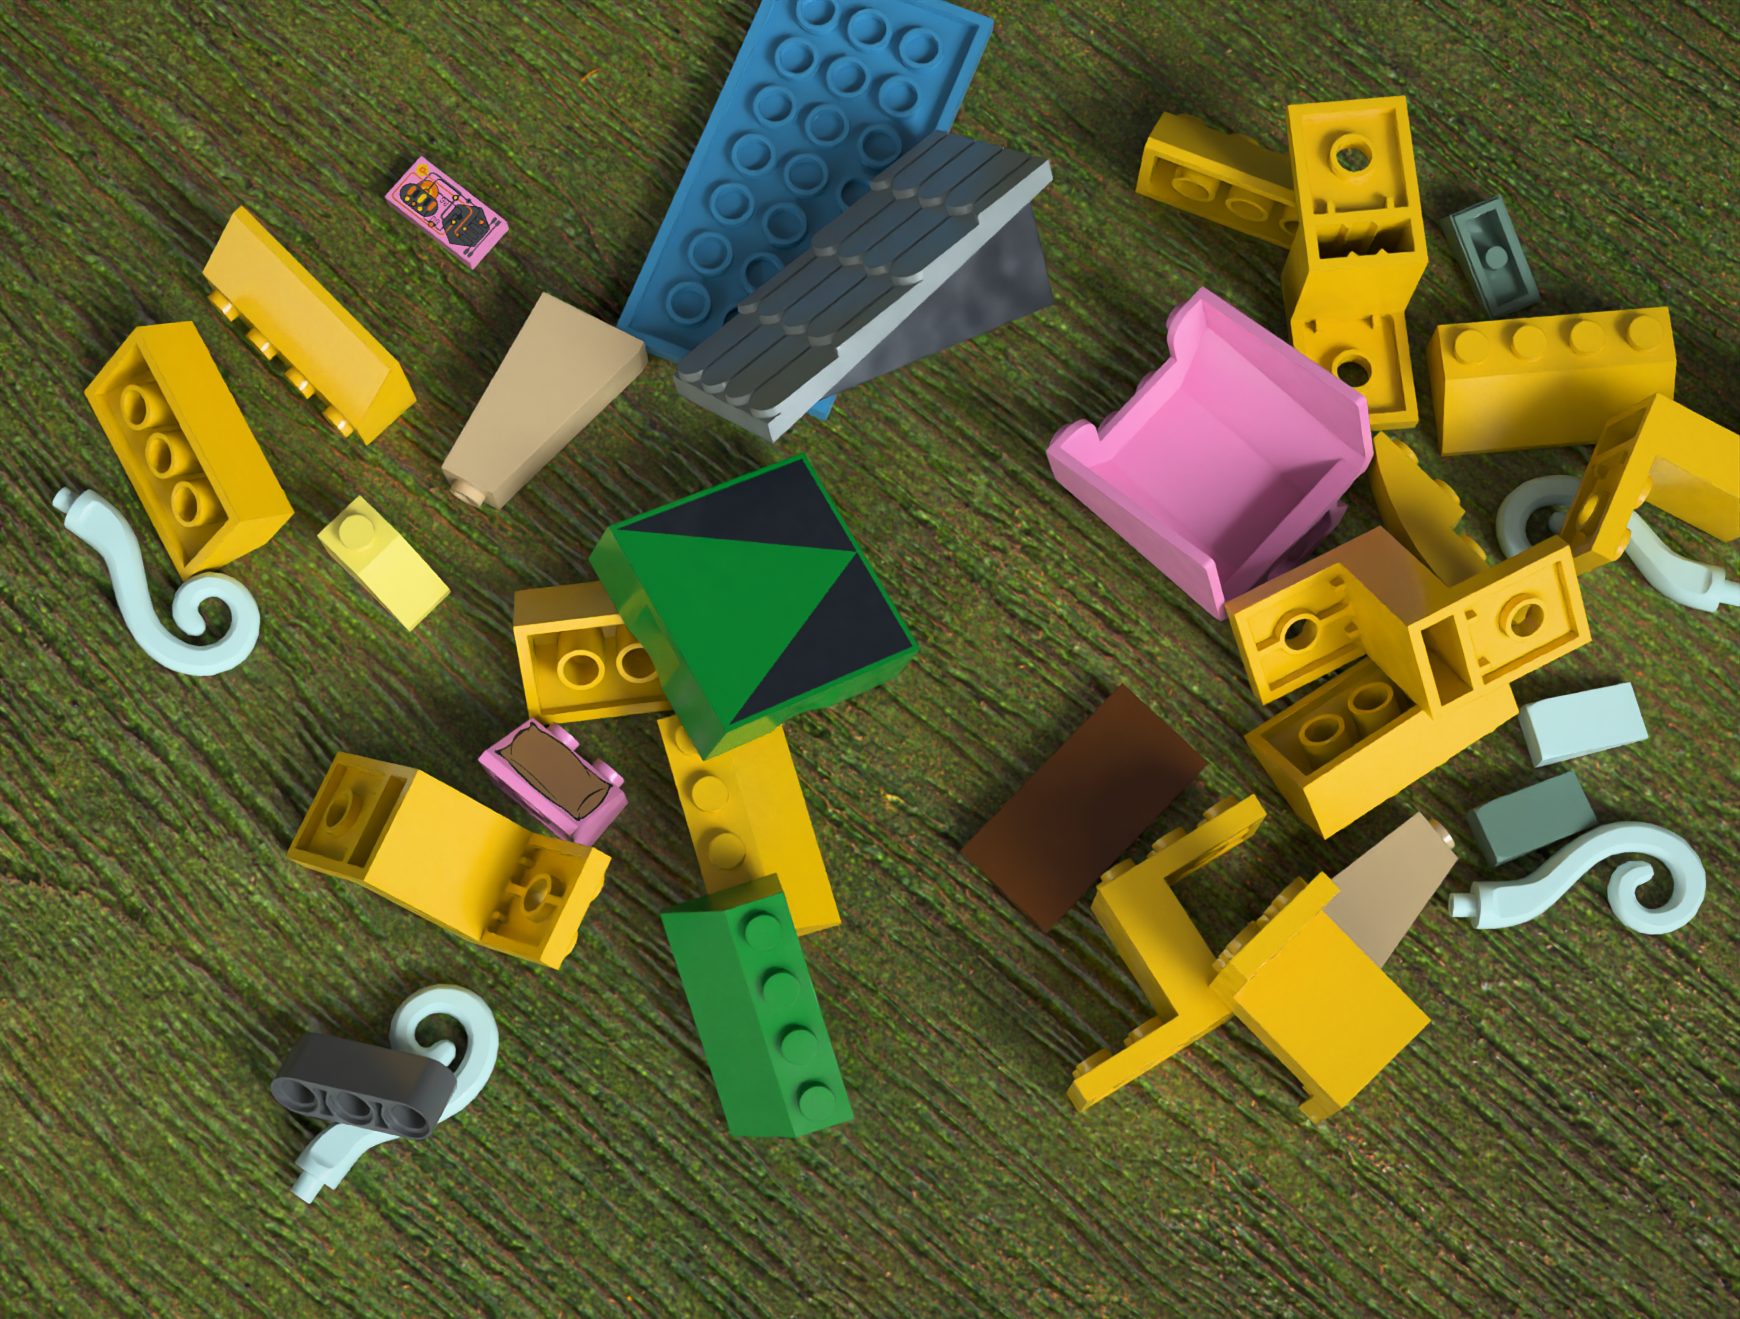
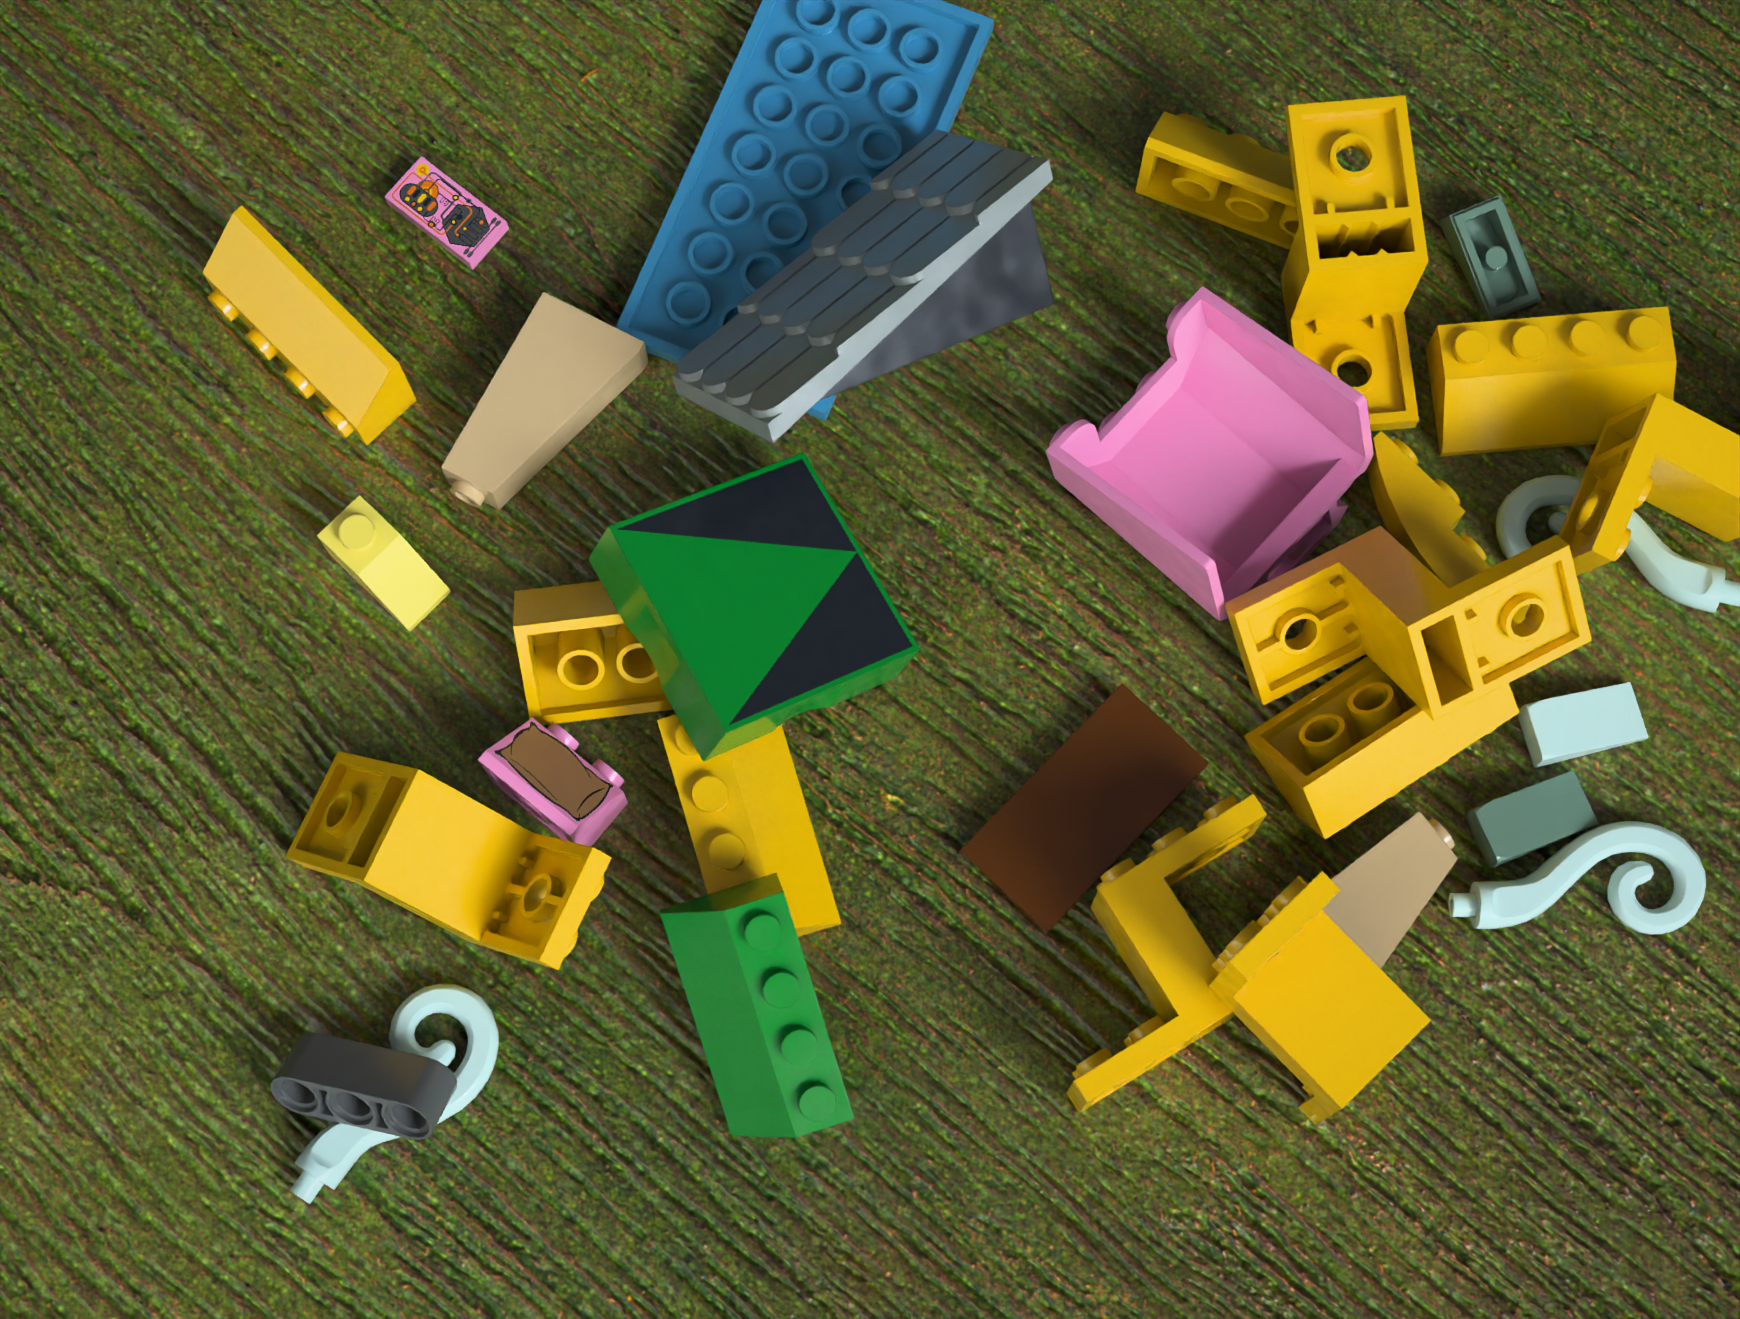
light aqua plant [53,487,260,676] -> none
yellow slope [84,321,295,583] -> none

